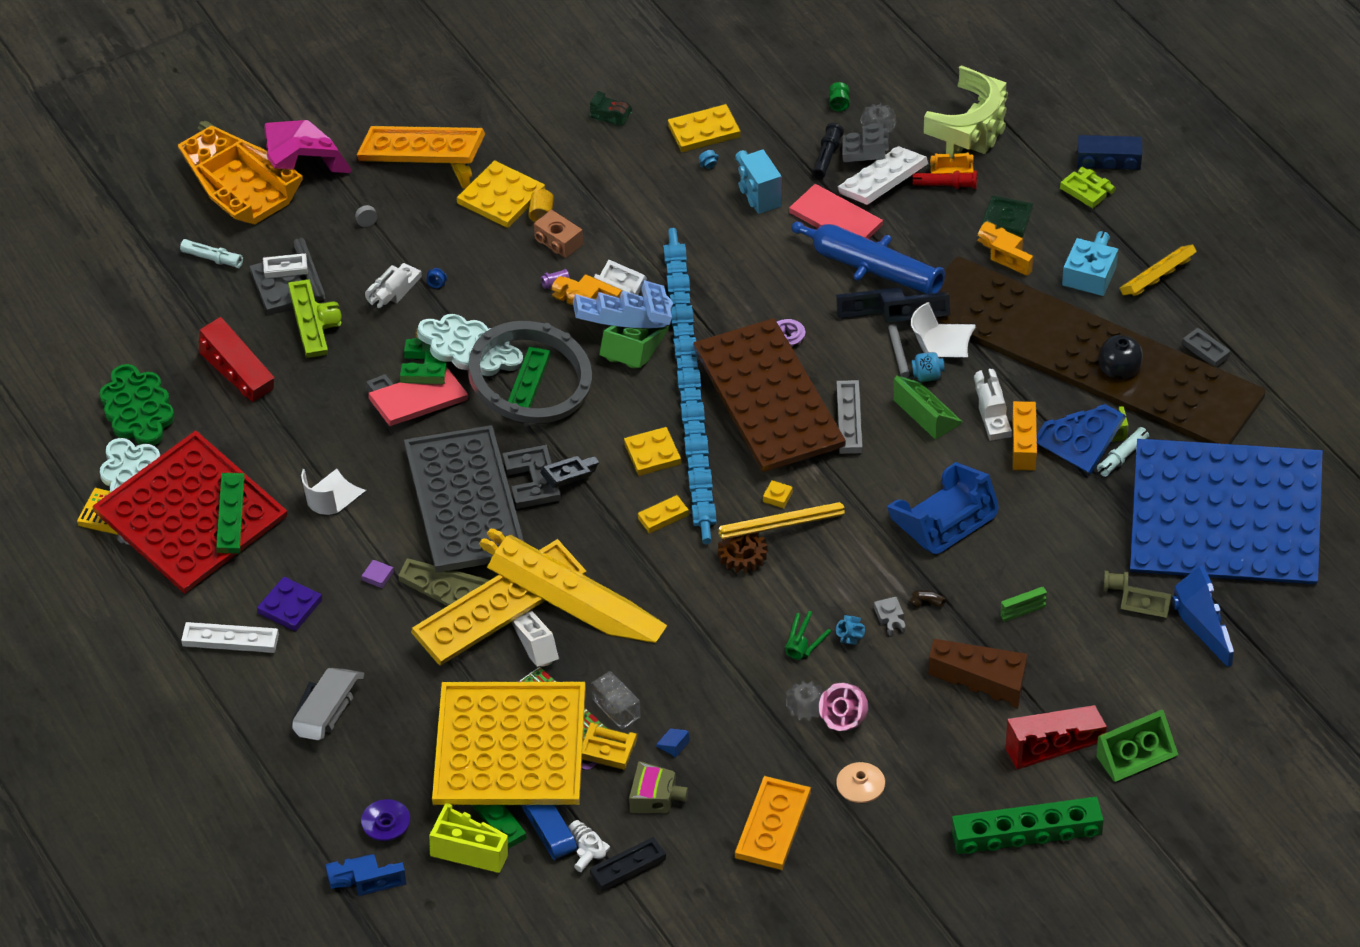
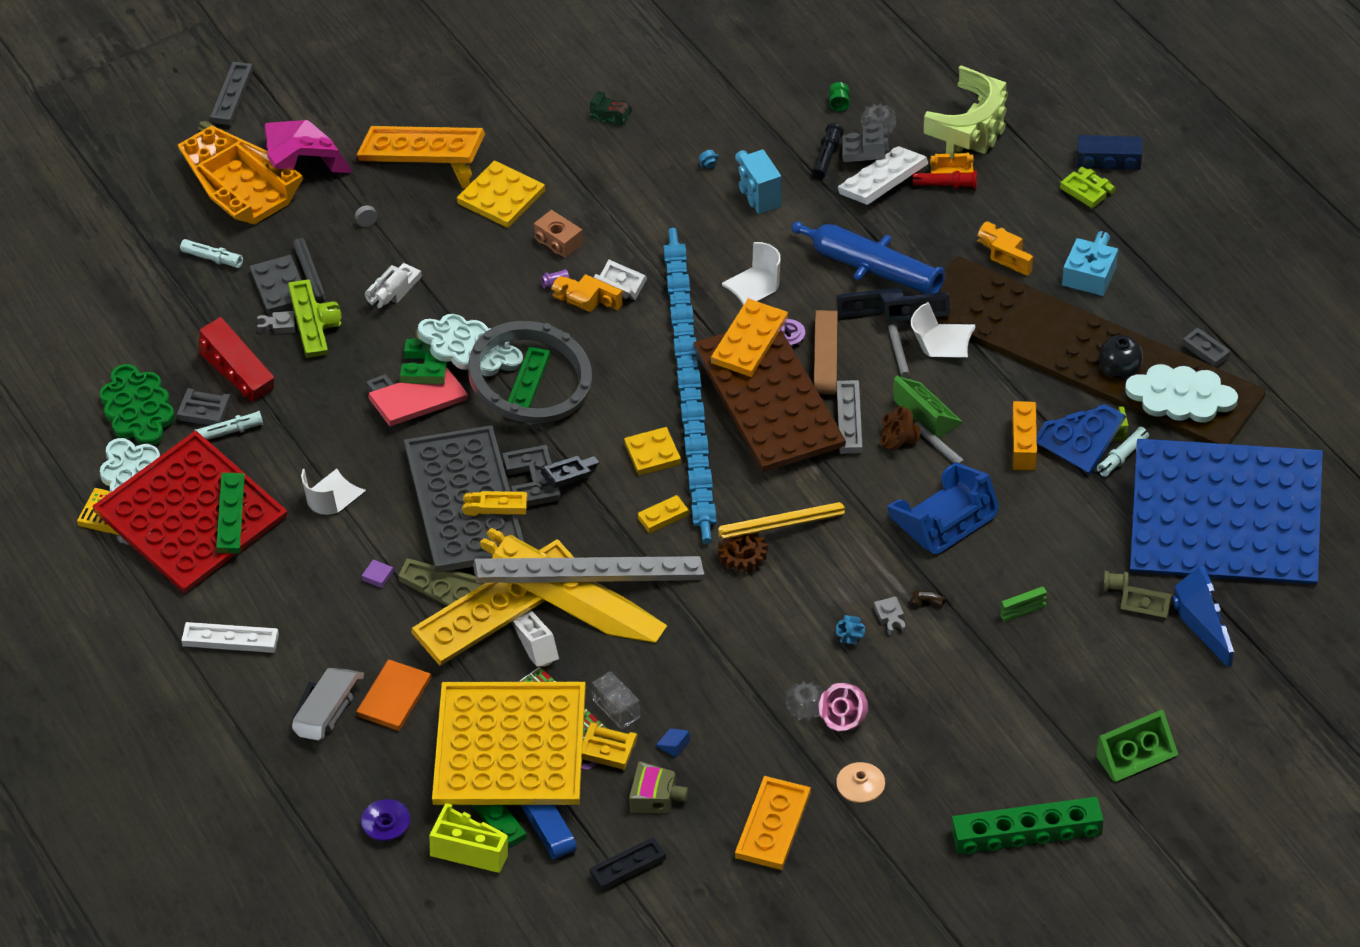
dark purple plate [257,577,322,631] -> none
white tile [263,253,308,278] -> none
blue plate [325,854,407,896] -> none
blue plate [426,268,447,288] -> none
yellow piece [529,189,554,222] -> none
white piece [568,820,610,872] -> none
light blue slope [573,280,673,328] -> none
bright green slope [599,325,669,368] -> none
yellow plate [668,104,741,152] -> none
yellow plate [763,480,793,509] -> none
green plant [785,611,831,660] -> none
coral tile [789,184,883,239] -> none
dark azure head [912,352,945,382] -> none
reddish brown wedge [929,639,1027,708] -> none
white plate [974,369,1012,441] -> none
clear green tile [982,195,1033,238] -> none
red wedge [1005,705,1107,770] -> none
yellow plate [1119,244,1197,296] -> none
none -> dark grey plate [177,388,232,425]
none -> light aqua pin [195,411,263,440]
none -> dark grey plate [210,62,253,126]
none -> light grey plate [257,311,295,334]
none -> orange tile [356,659,431,731]
none -> yellow hinge [462,491,527,516]
none -> light grey plate [473,556,704,583]
none -> light orange plate [711,298,788,377]
none -> white piece [722,242,780,305]
none -> medium nougat beam [814,310,838,395]
none -> reddish brown plate [880,406,921,450]
none -> light grey bar [915,422,965,465]
none -> light aqua plate [1125,364,1238,422]

